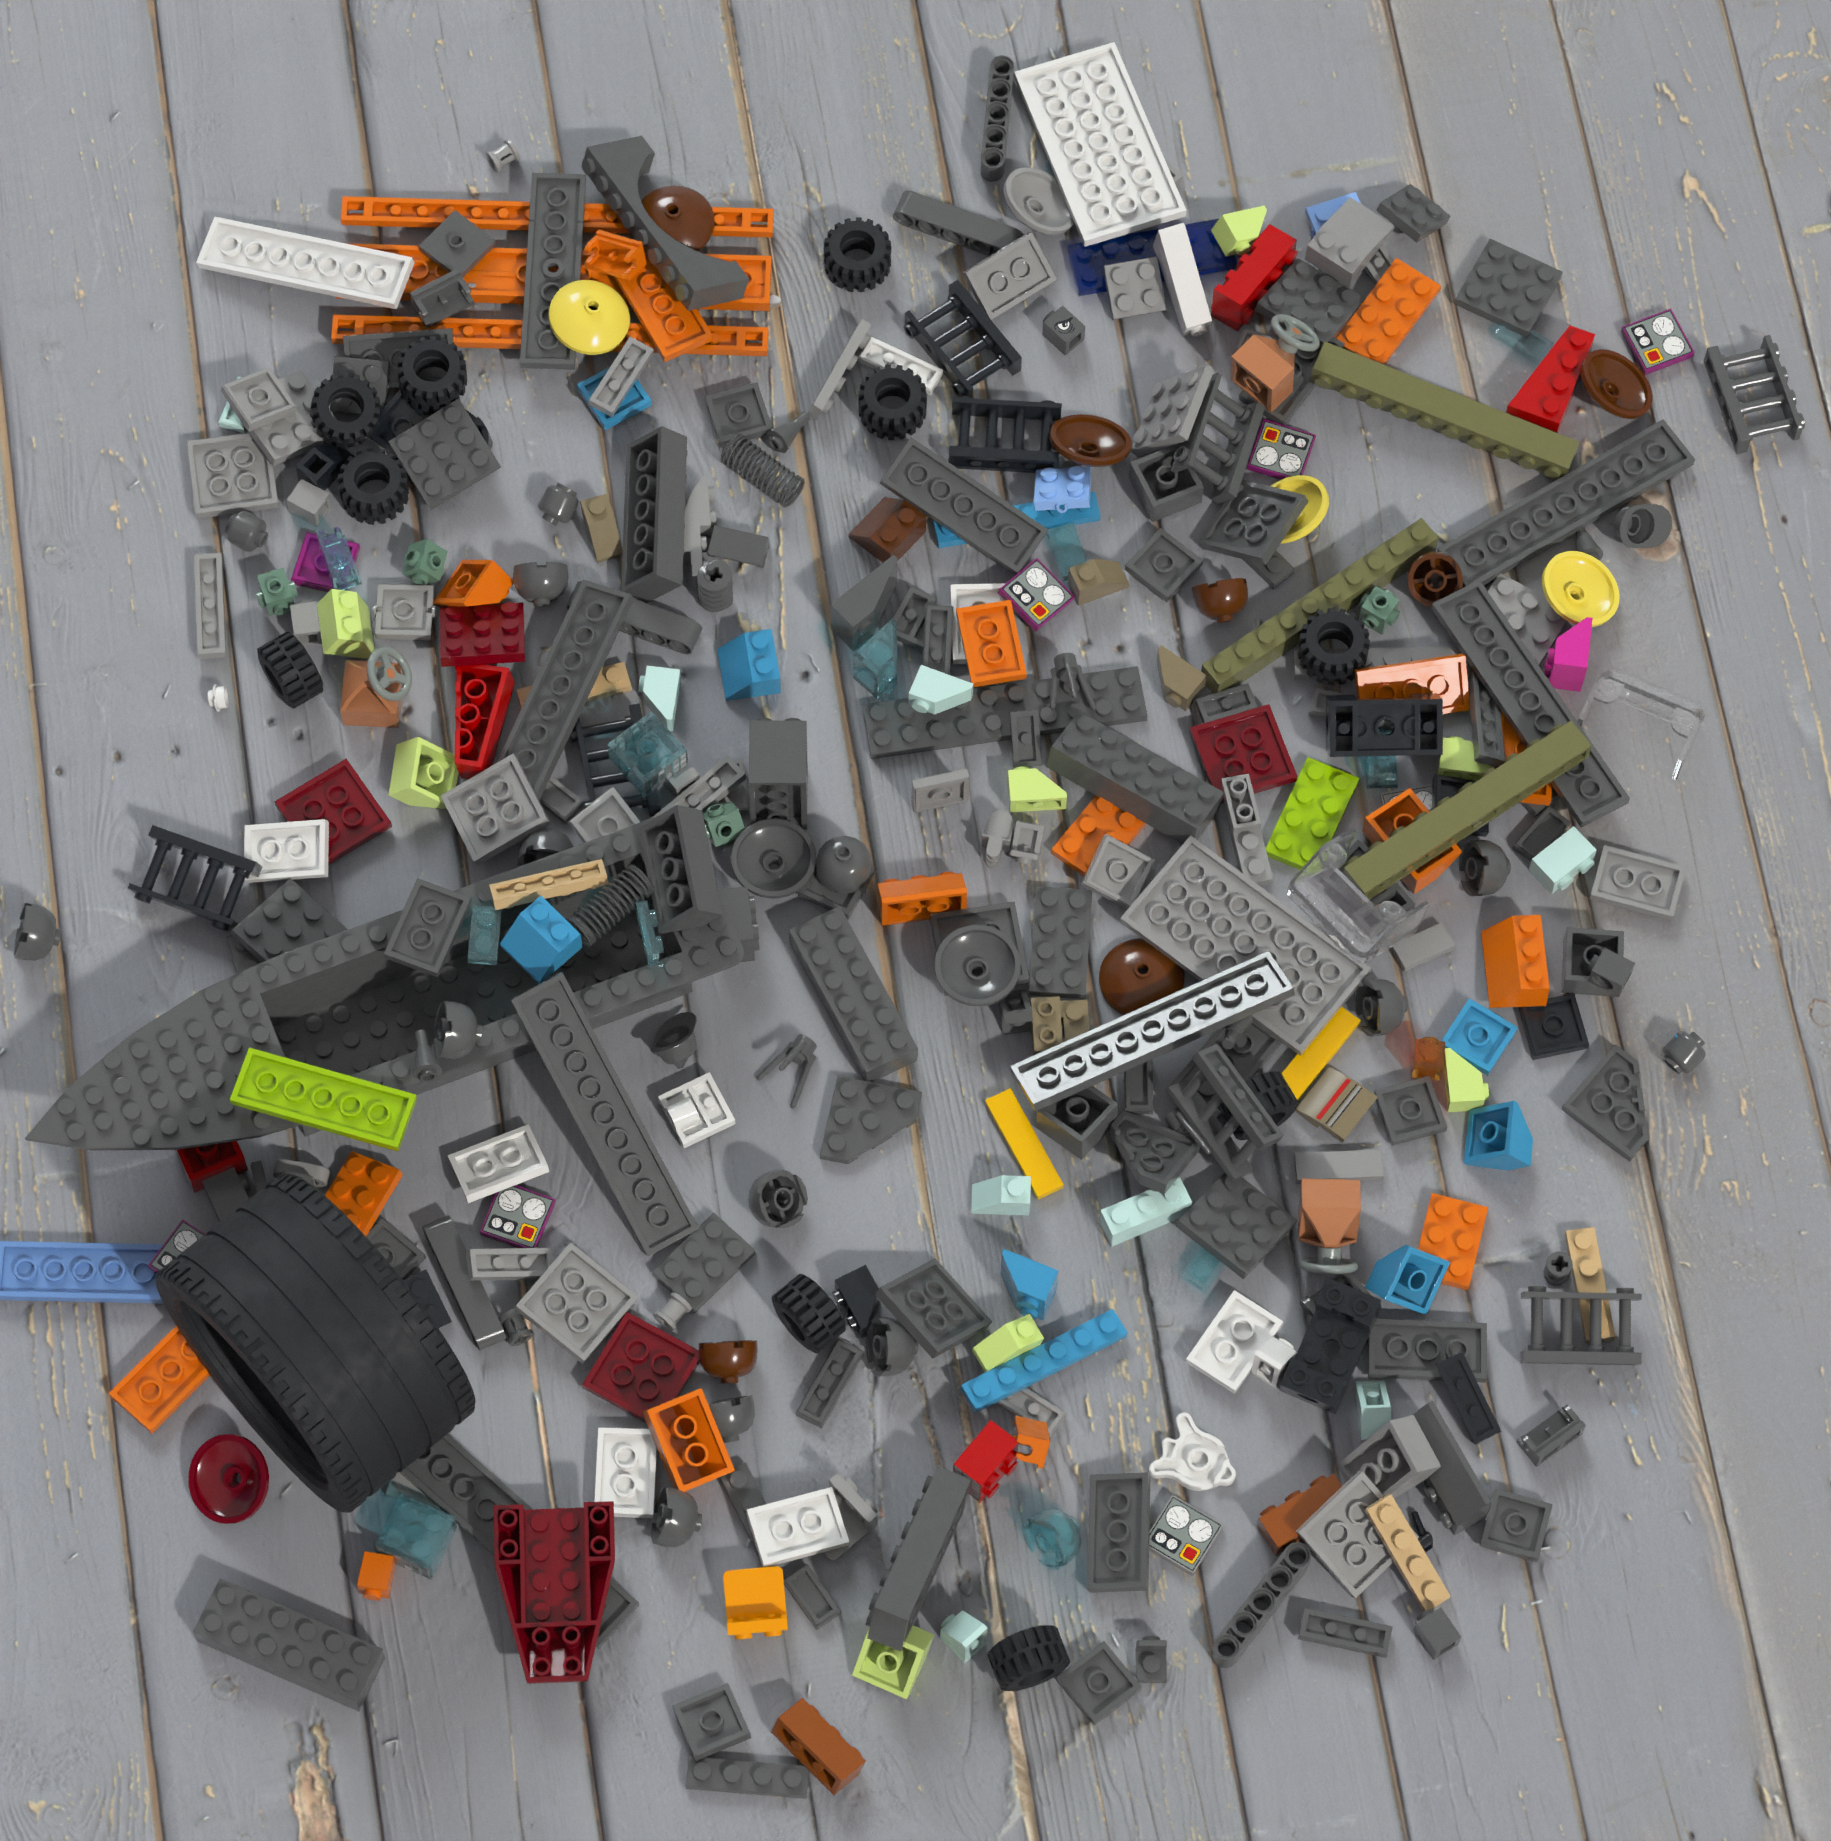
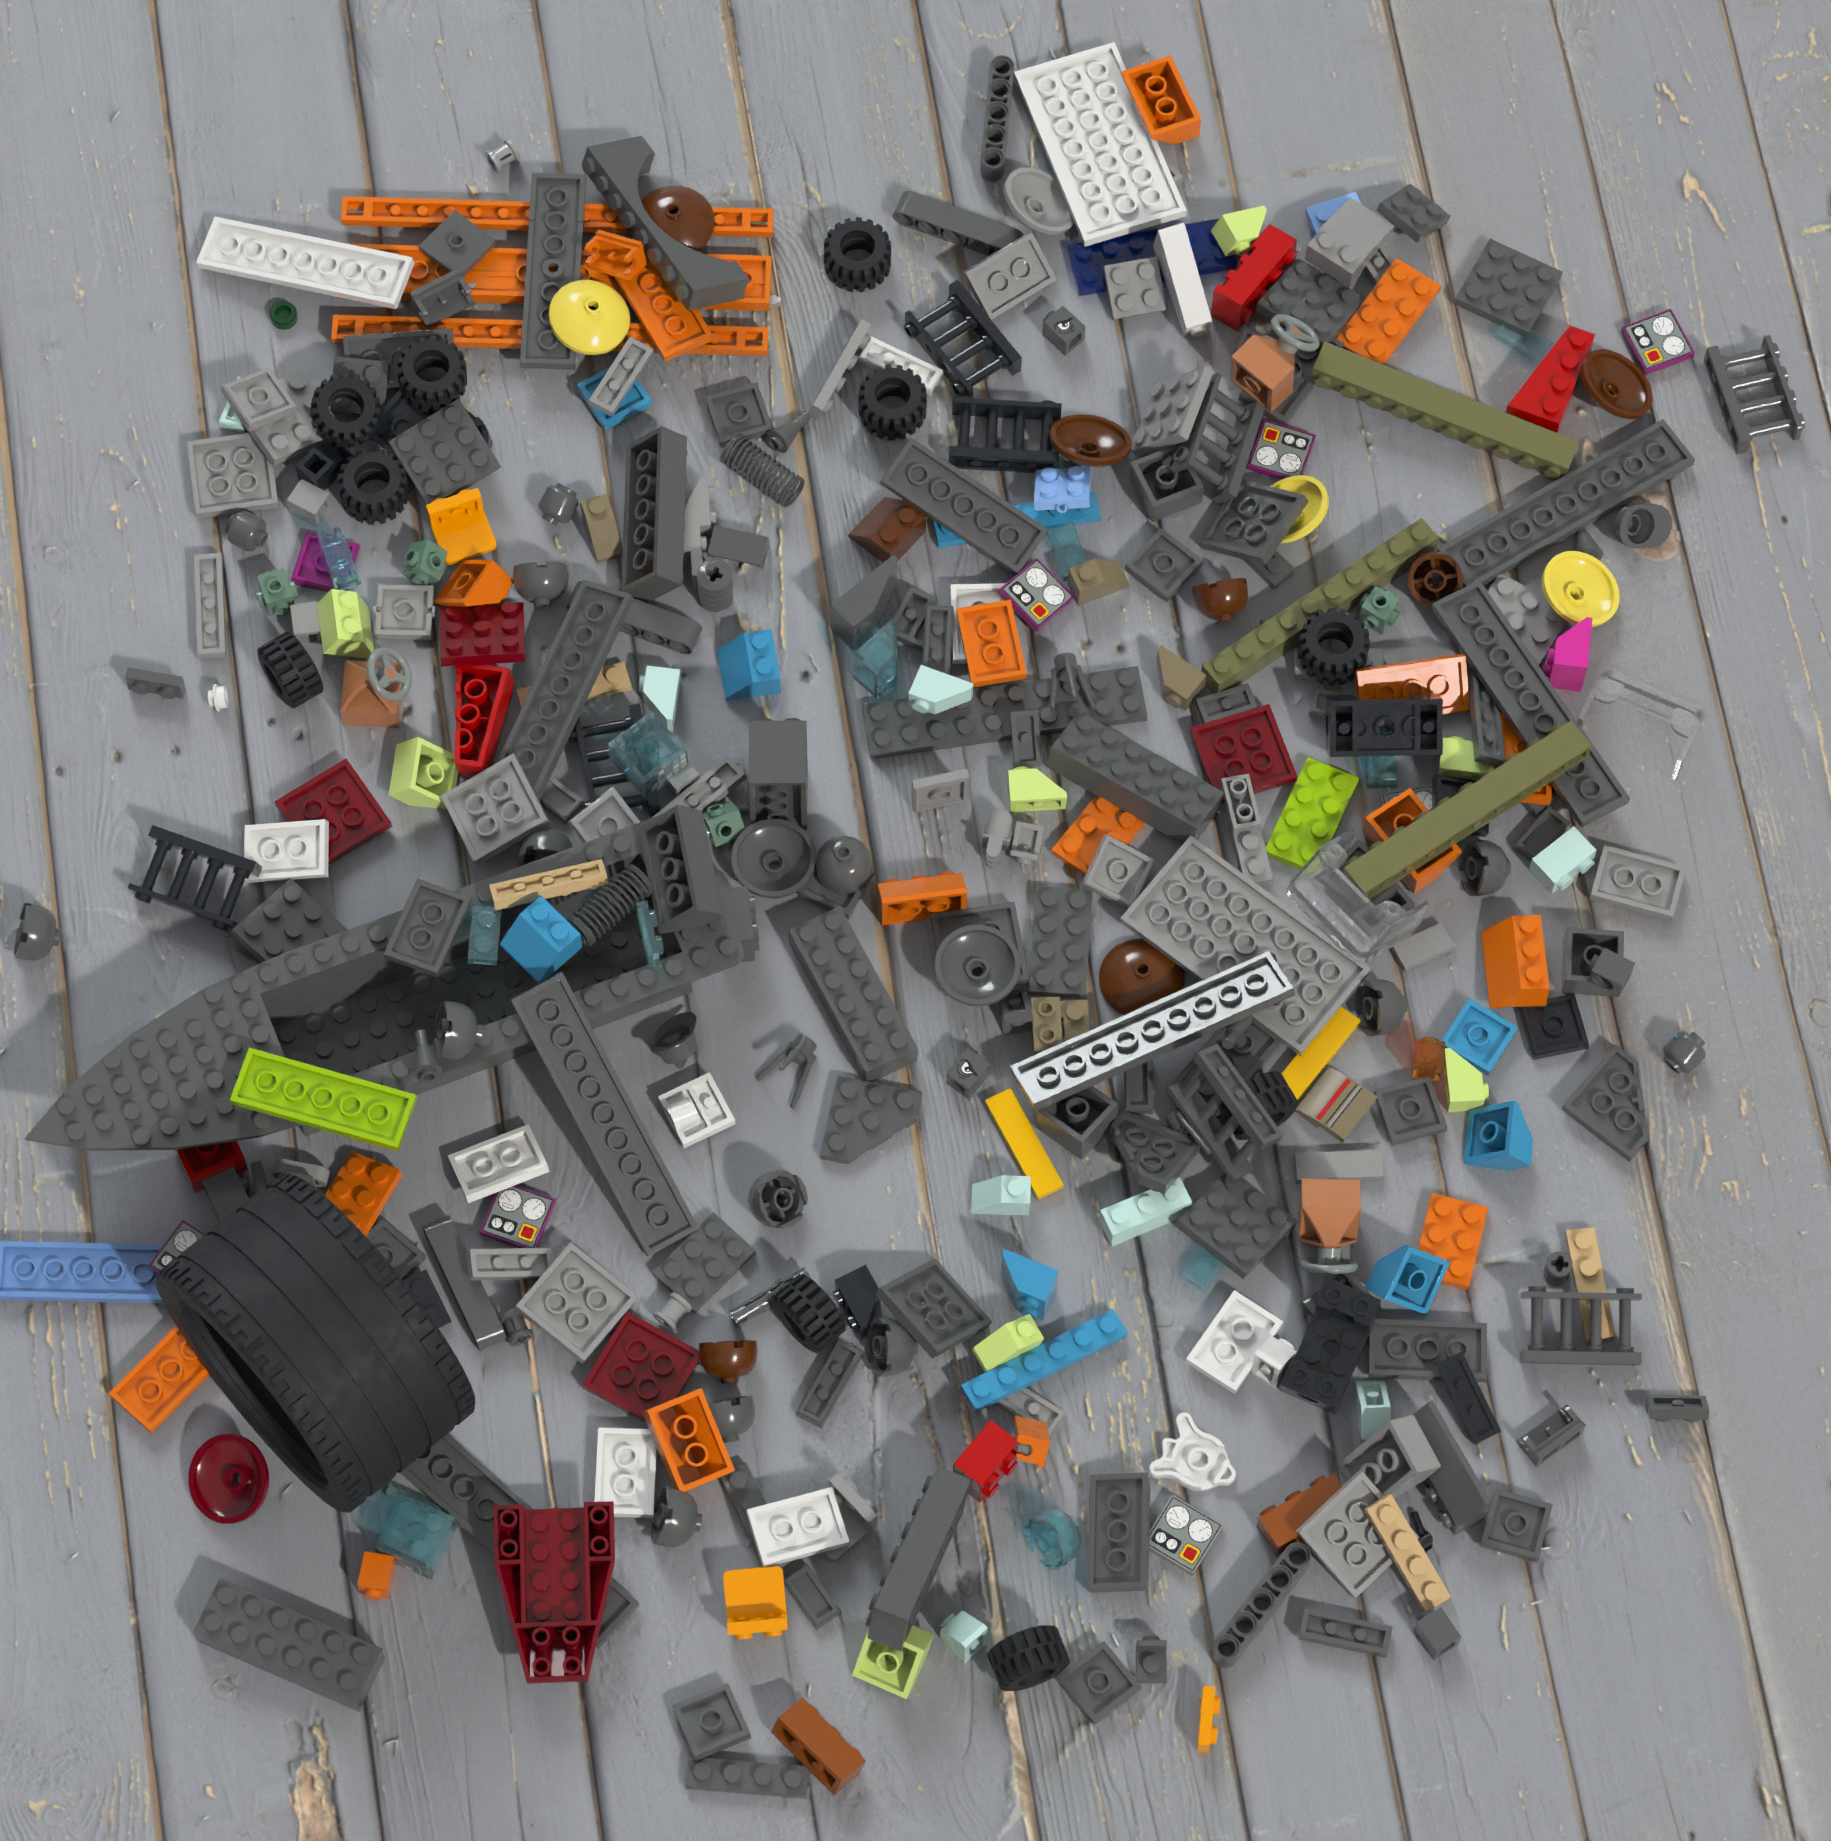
none -> dark grey plate [125,668,186,699]
none -> dark green tile [270,301,298,330]
none -> light orange bracket [426,488,497,565]
none -> dark grey pin [728,1267,812,1327]
none -> dark grey brick [946,1048,990,1100]
none -> orange slope [1121,55,1201,145]
none -> light orange plate [1197,1686,1220,1753]
none -> dark grey plate [1646,1395,1709,1422]

